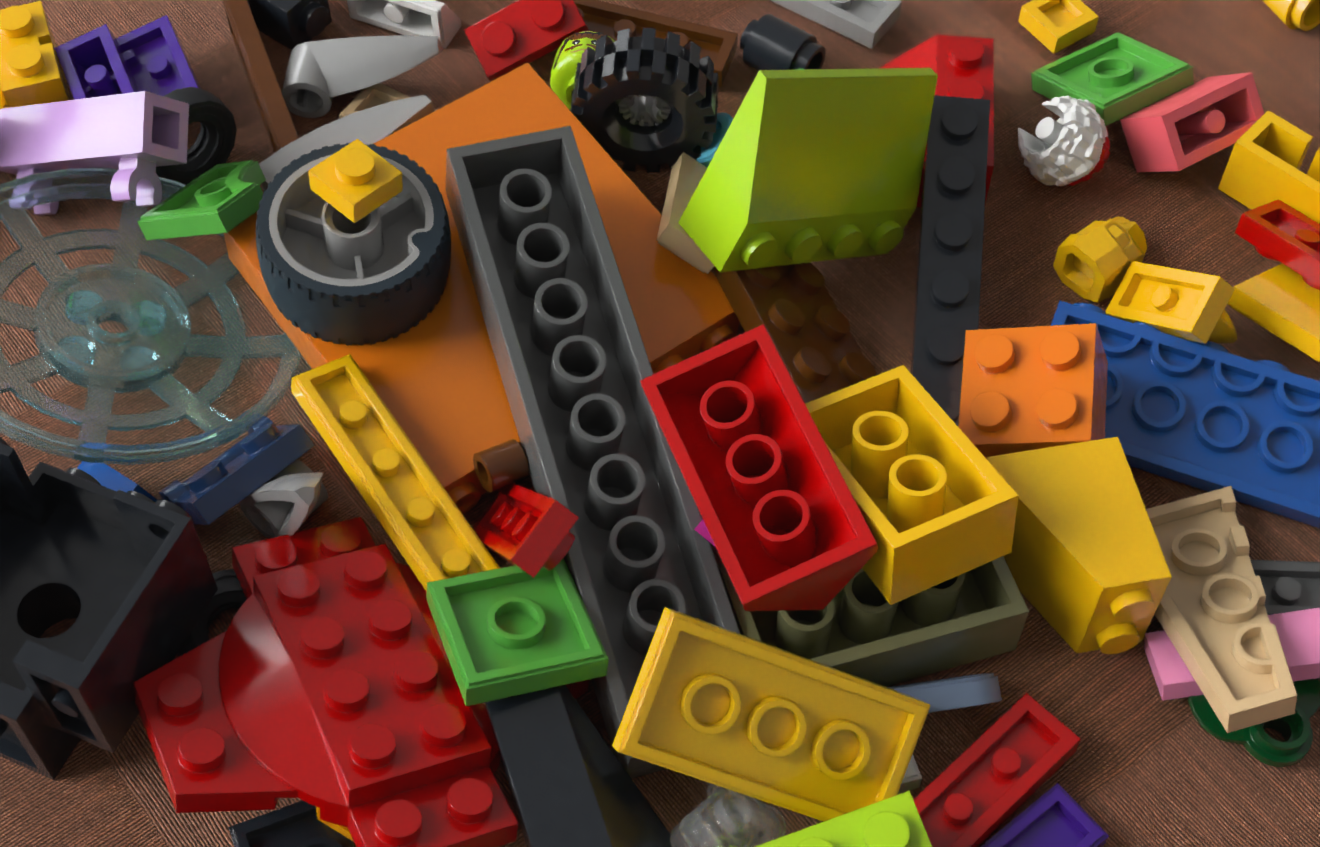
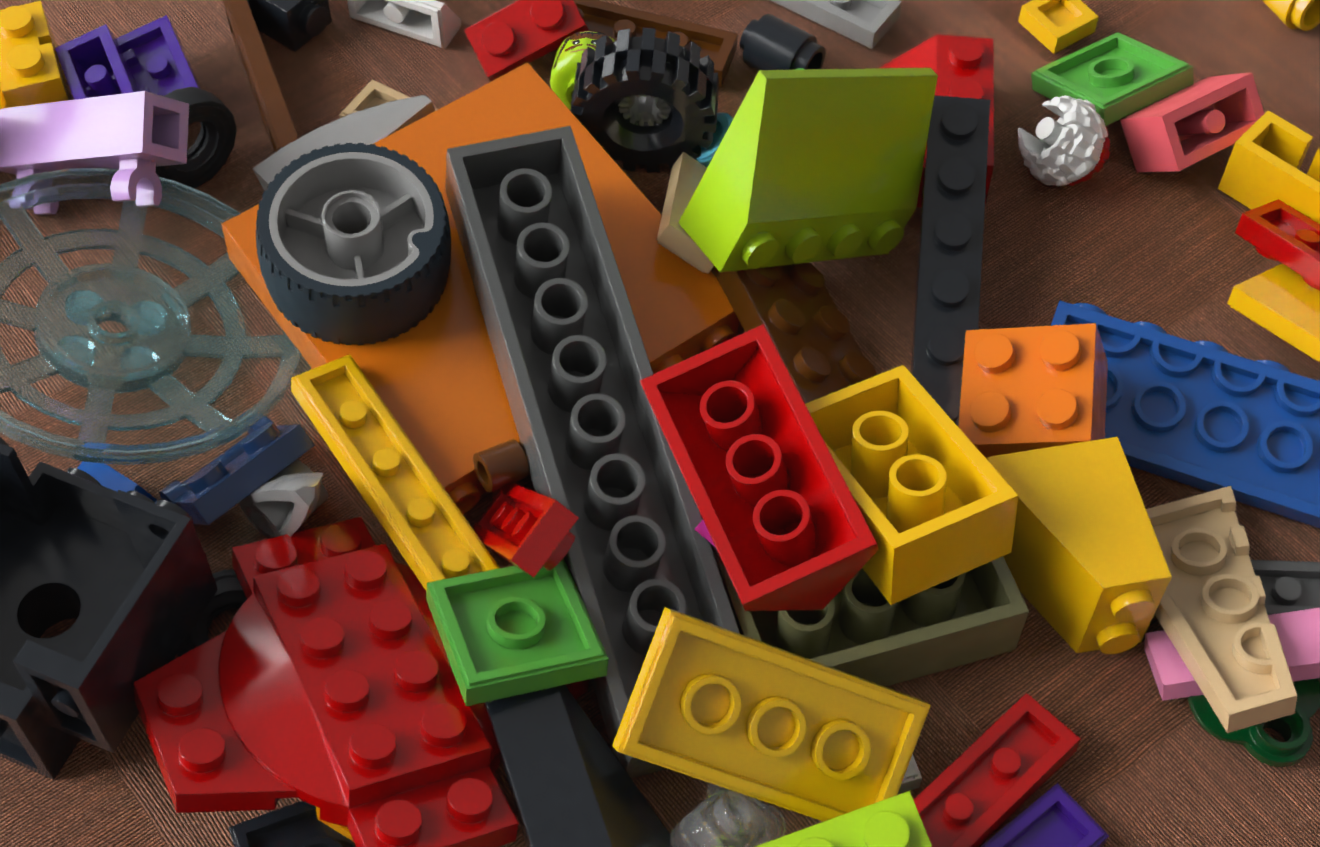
bright green tile [137,160,266,240] -> none
light grey piece [282,35,444,118] -> none
yellow plate [308,139,403,223] -> none
sand blue tile [887,673,1002,713] -> none
yellow rock [1053,216,1147,303] -> none
yellow tile [1105,261,1237,344] -> none

